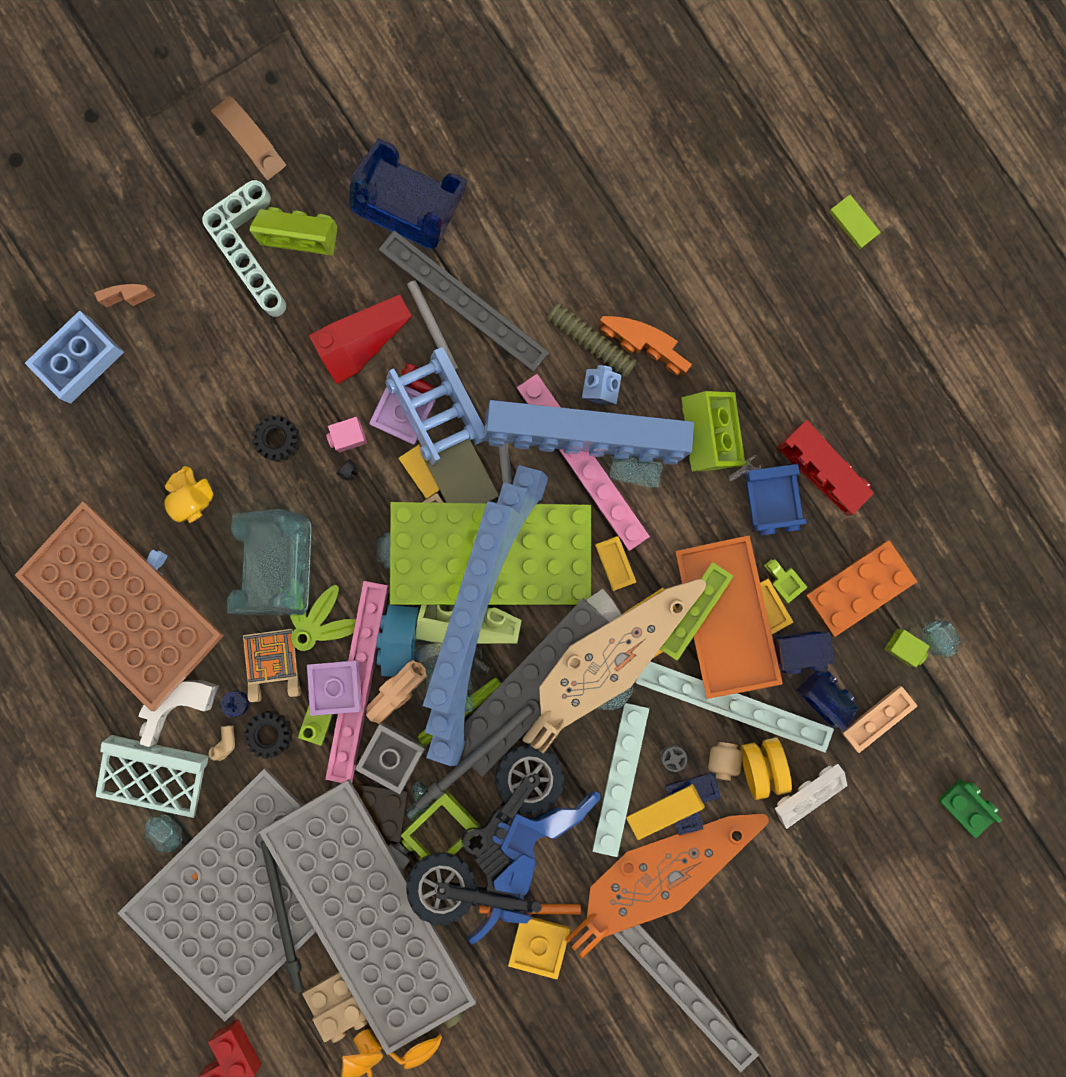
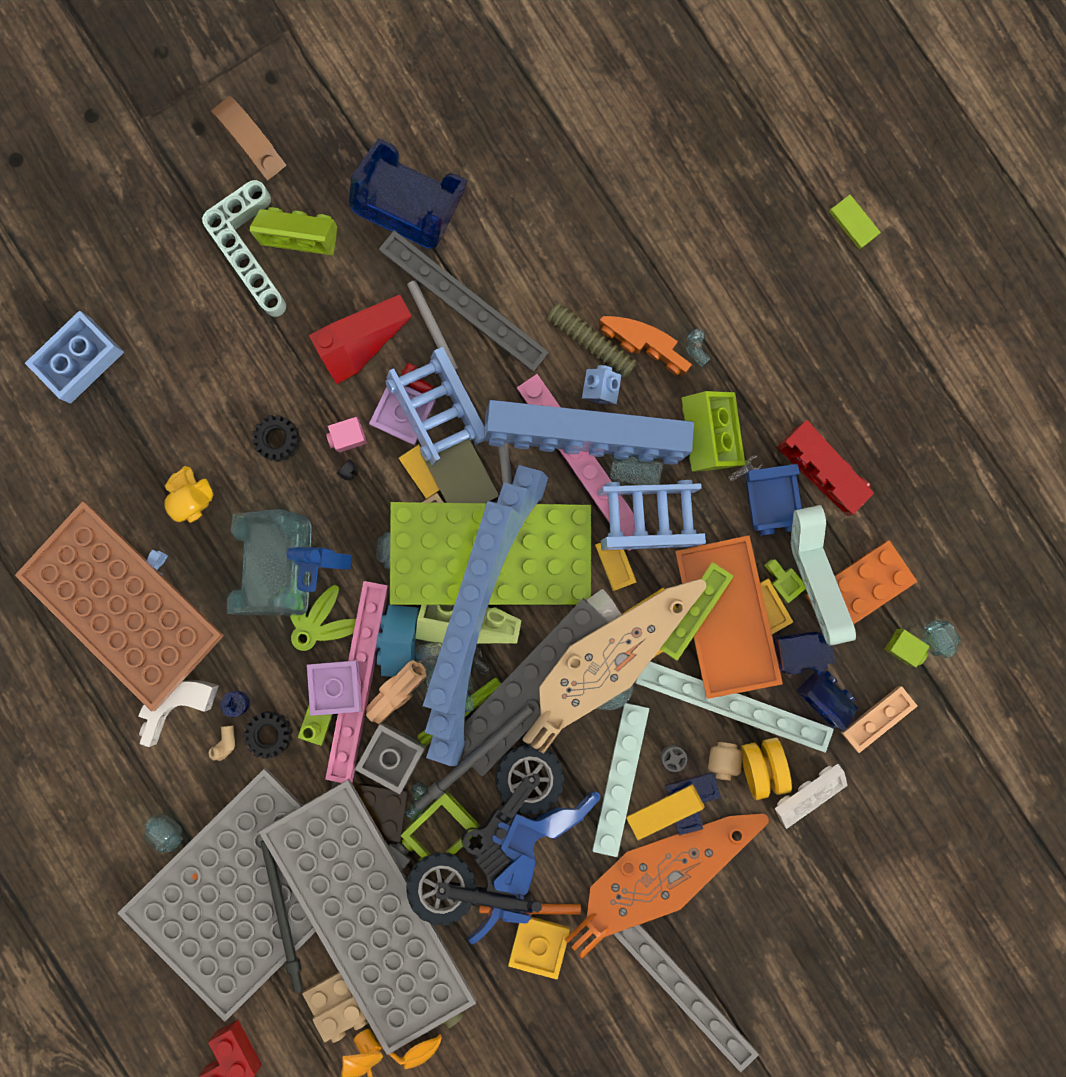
nougat slope [94,284,155,307] -> none
light aqua fence [96,735,209,818] -> none
flag [243,629,301,702] -> none
green bracket [938,779,1002,839] -> none
none -> blue piece [286,547,352,592]
none -> light blue fence [597,480,706,550]
none -> clear light blue arm [687,329,711,367]
none -> light aqua beam [791,505,856,646]

